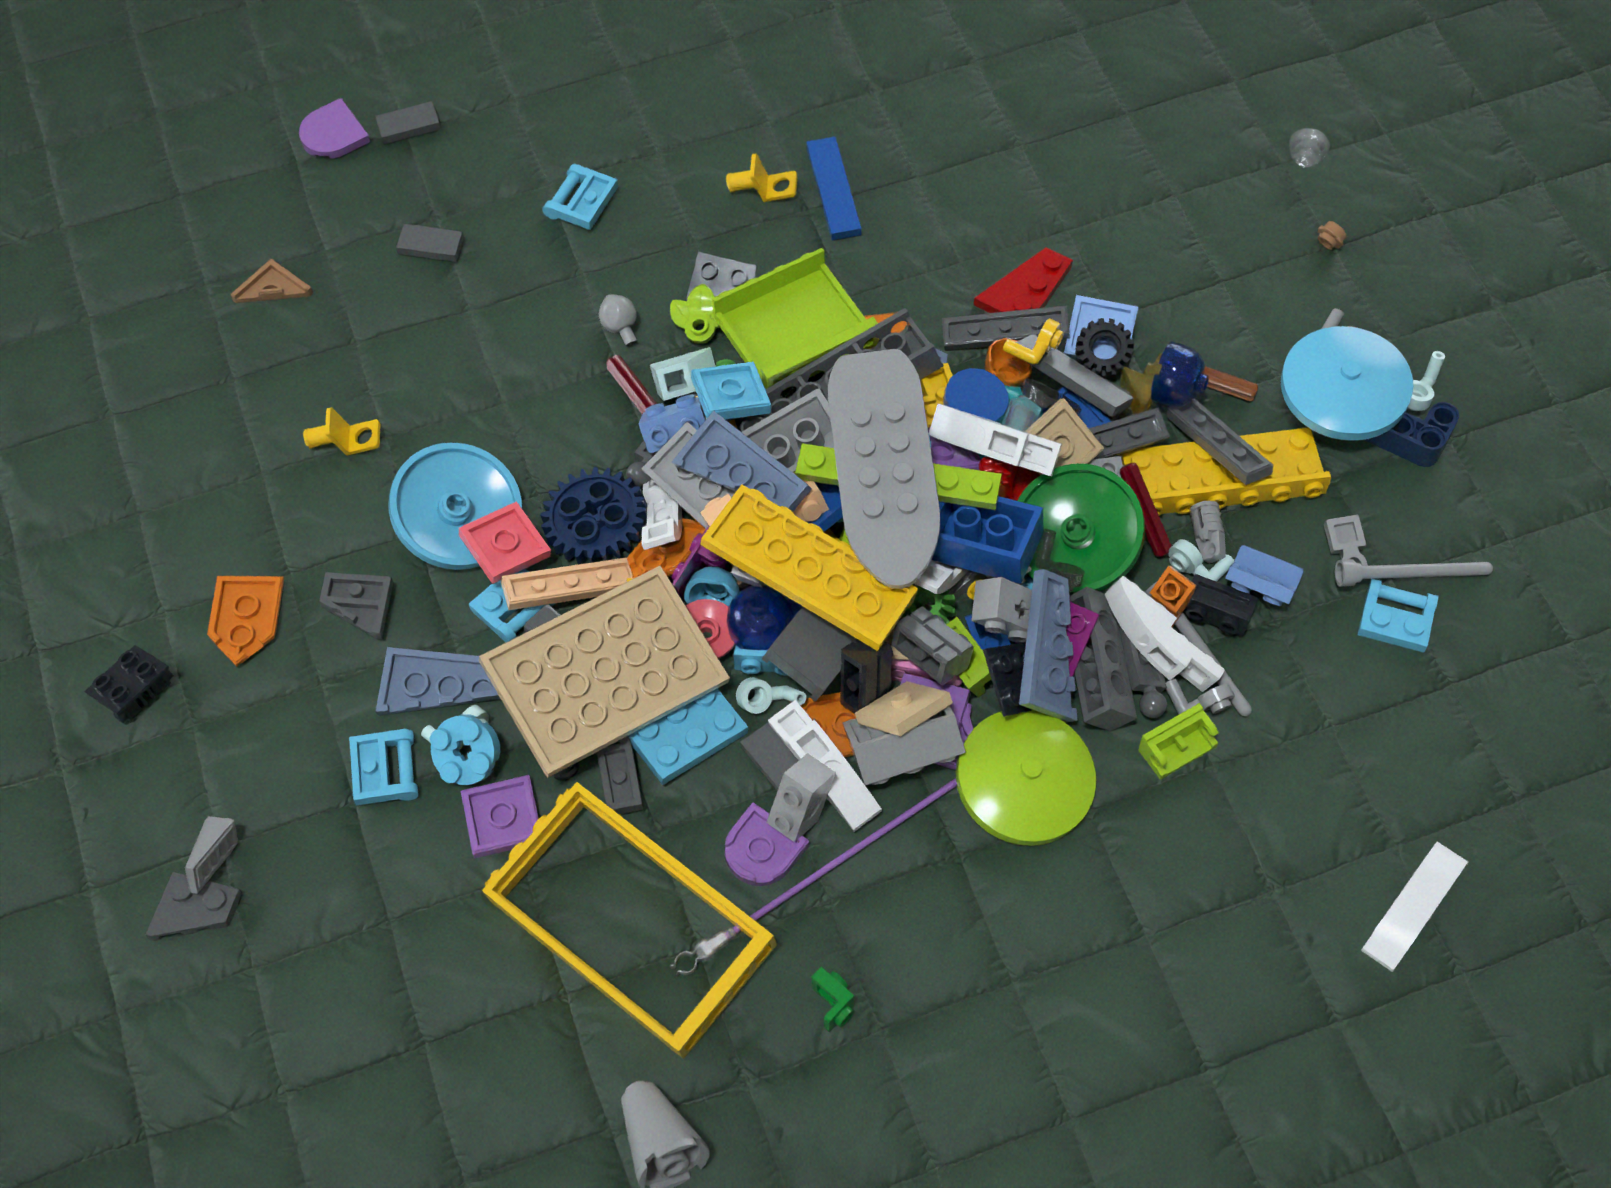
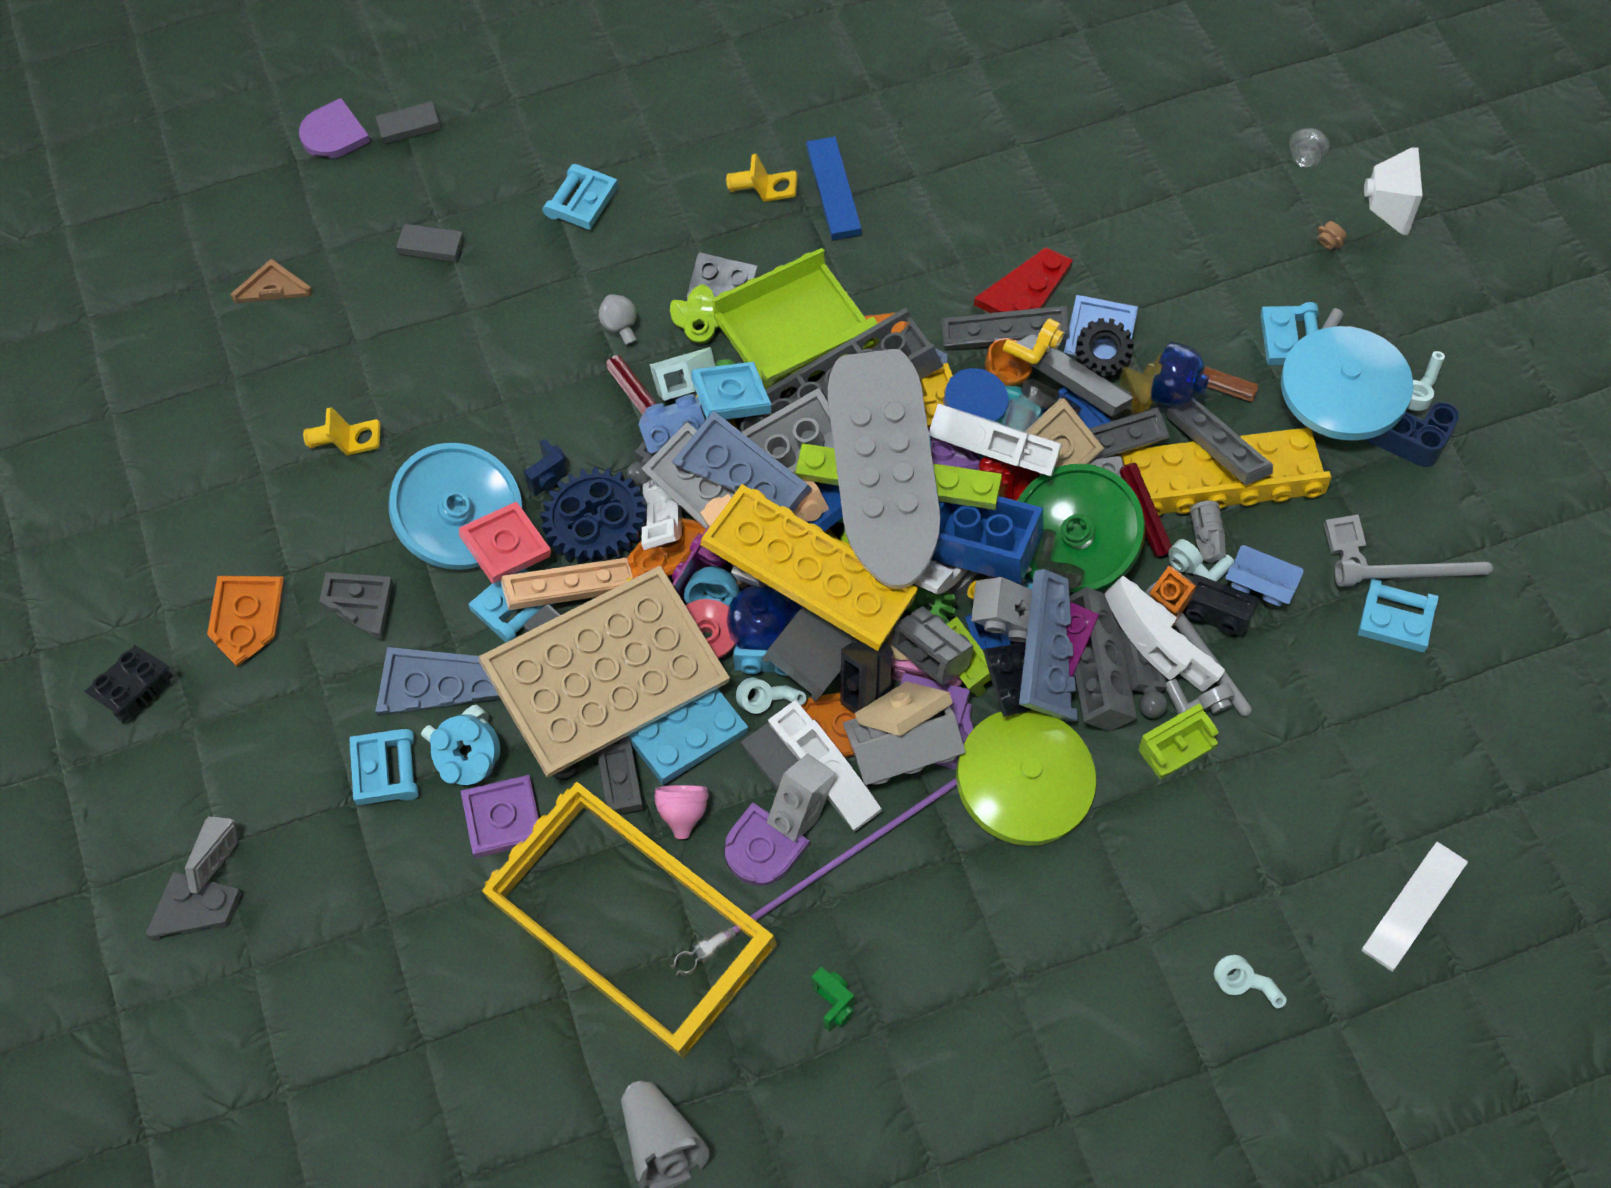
none -> dark blue bracket [524,438,567,497]
none -> bright pink helmet [654,785,709,839]
none -> light aqua plate [1214,955,1286,1008]
none -> medium azure plate [1260,302,1319,365]
none -> white slope [1364,148,1422,235]

